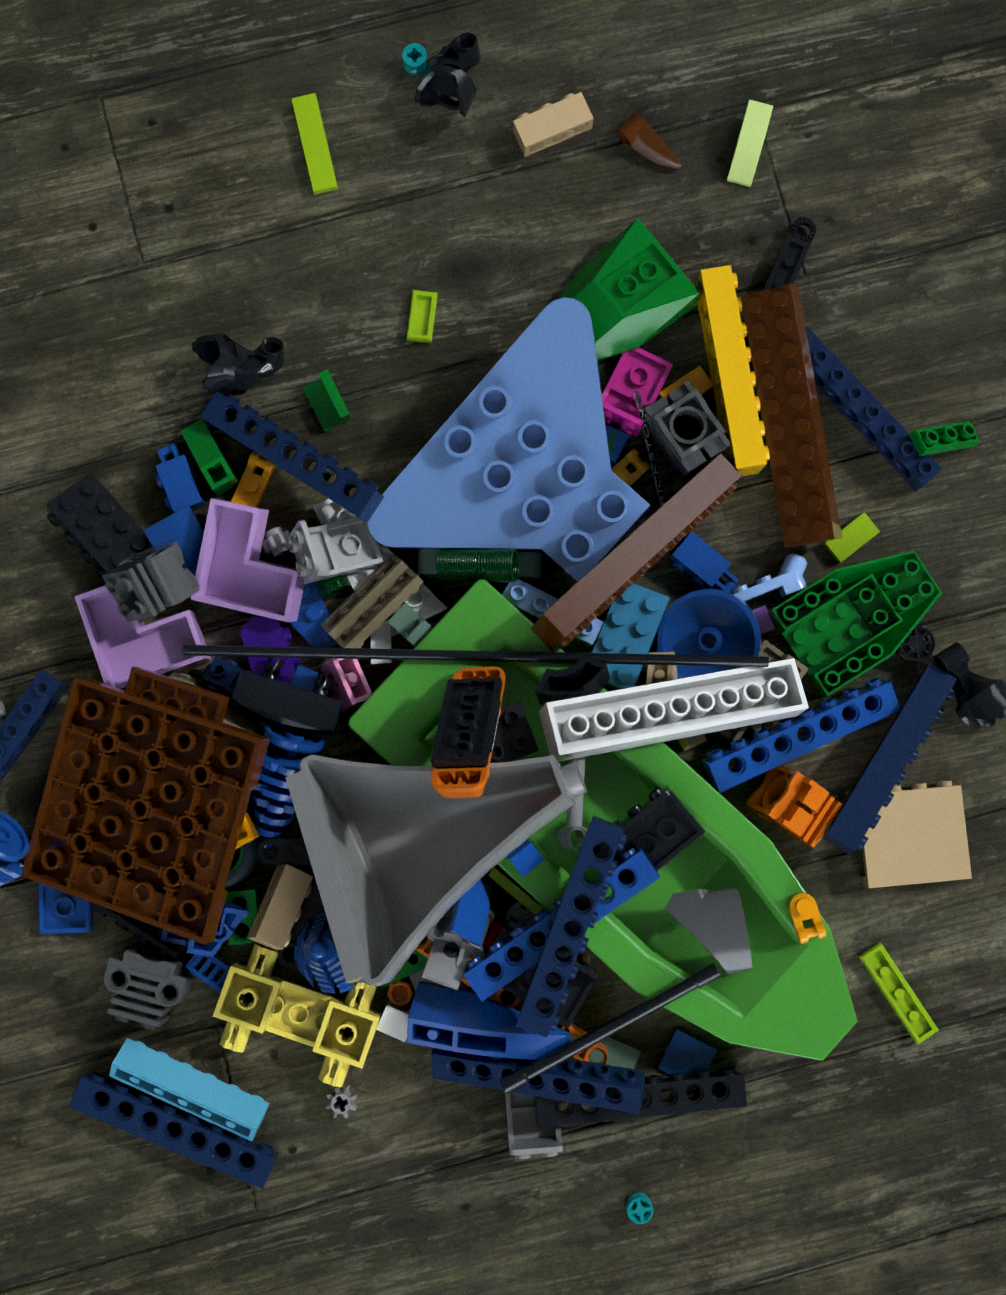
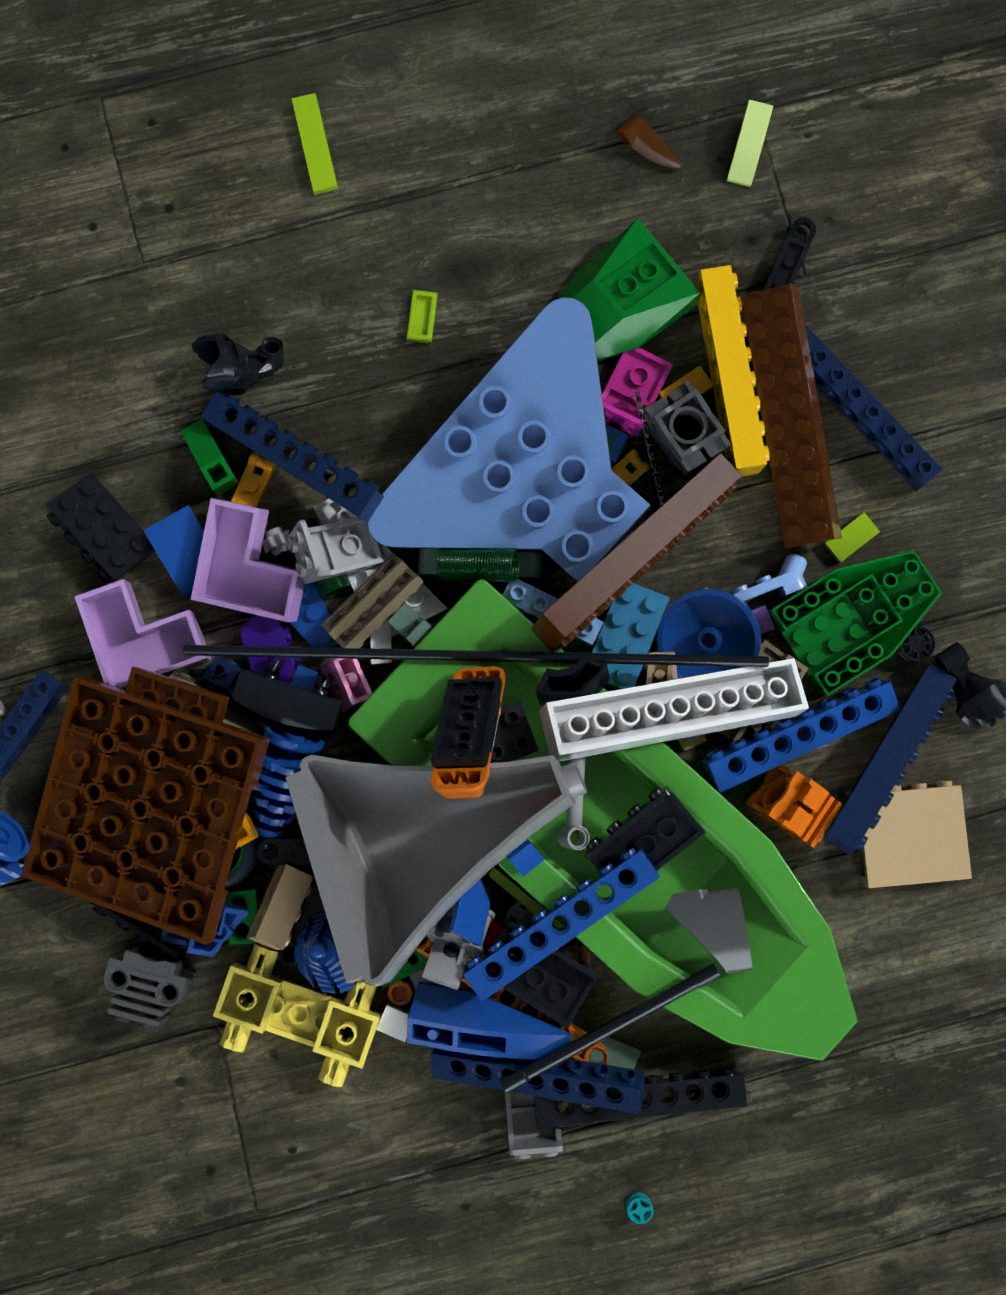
blue tile [38,883,93,934] -> none
dark blue brick [69,1071,279,1189] -> none
dark grey piece [102,541,200,621] -> none
medium azure brick [109,1038,270,1142] -> none
blue brick [155,443,207,513] -> none
blue slope [185,954,230,994] -> none
green panel [302,369,352,432] -> none
light grey gear [326,1085,358,1118] -> none
teal wheel [402,43,427,76] -> none
black piece [414,32,481,117] -> none
tan brick [513,92,594,157] -> none
dark blue brick [516,815,627,1038] -> none
blue piece [658,1029,717,1087] -> none
blue brick [670,532,739,593] -> none
light orange plate [788,892,827,944] -> none
lime tile [858,942,939,1045] -> none
green tile [909,421,980,456] -> none

